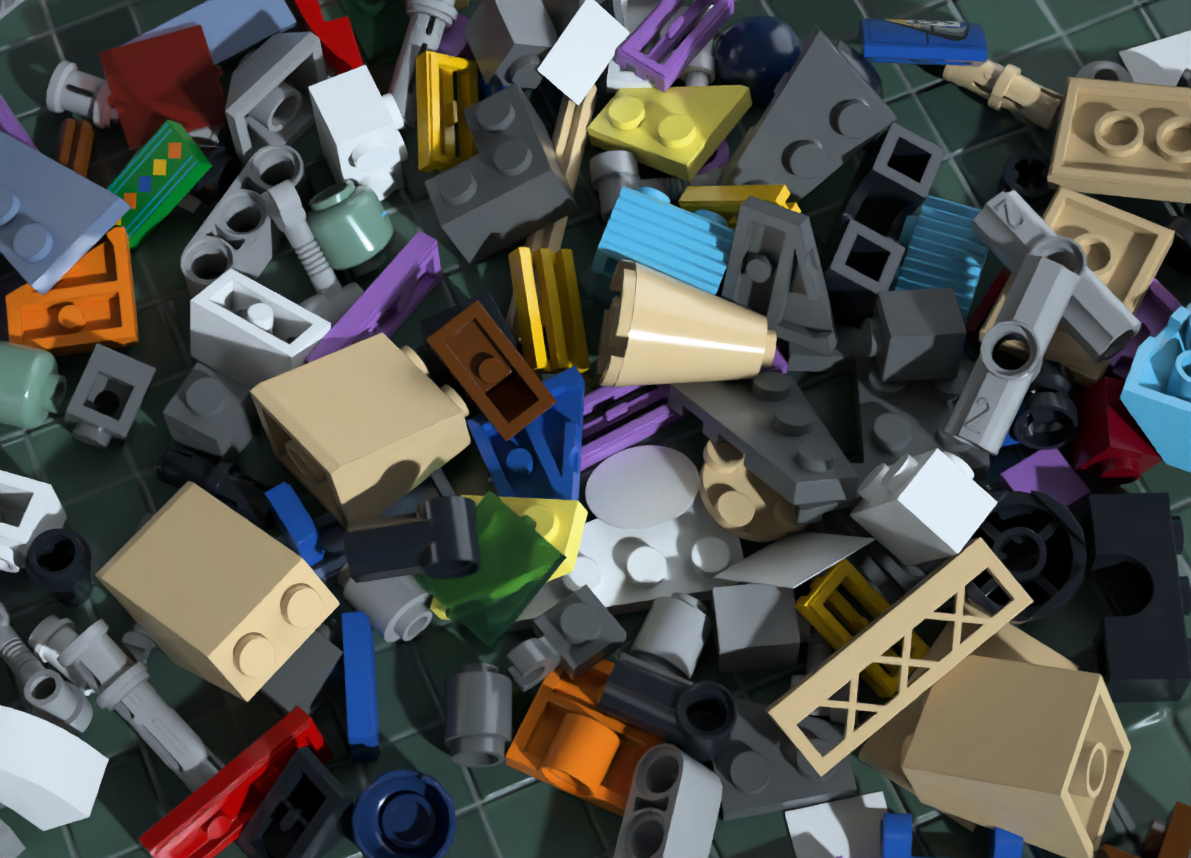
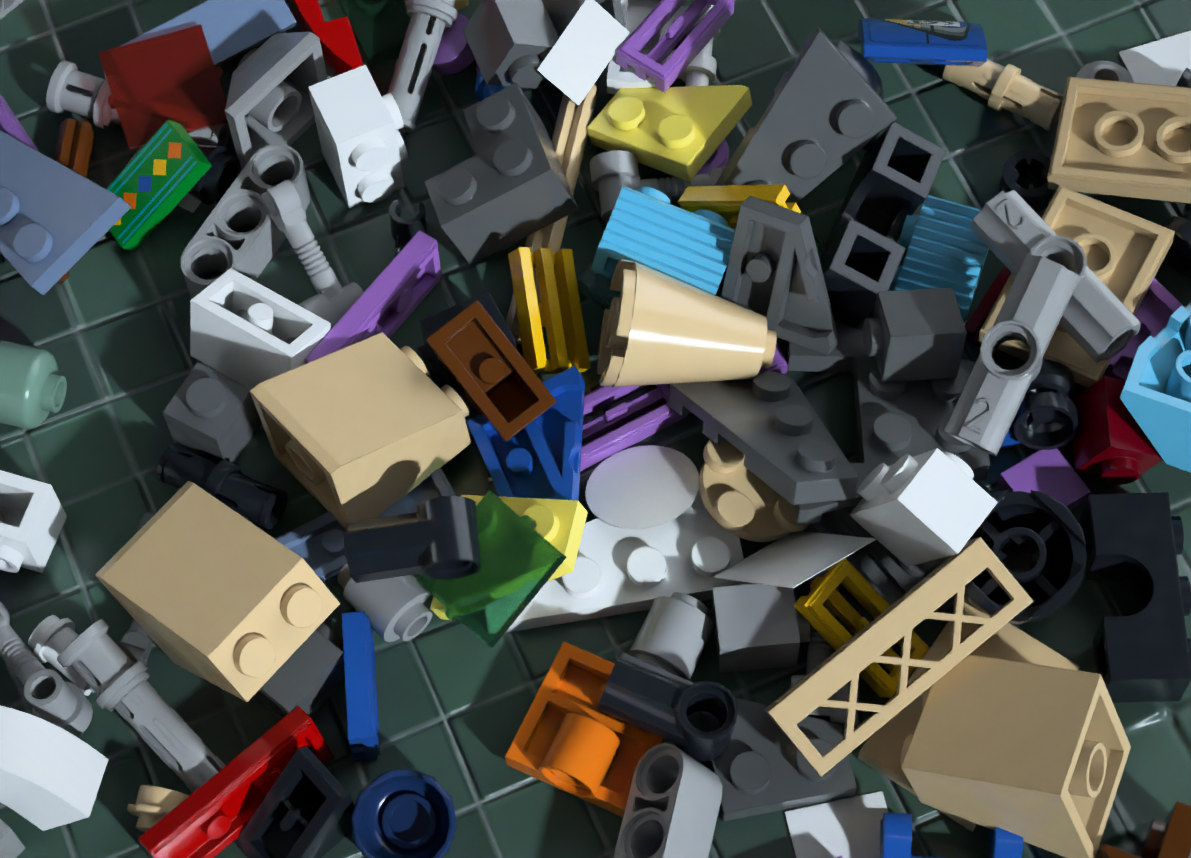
orange wing [6,226,140,357] -> none
black cone [25,529,93,606] -> none
dark grey brick [64,343,156,450] -> none
blue tile [265,482,325,567] -> none
sand green head [306,180,395,276] -> none
yellow tile [416,51,479,174] -> none
dark grey brick [444,663,512,768] -> none
dark grey plate [507,584,627,692] -> none
dark blue hair [713,16,804,108] -> none
none -> tan plate [127,785,189,832]
none -> black hand [389,200,427,257]

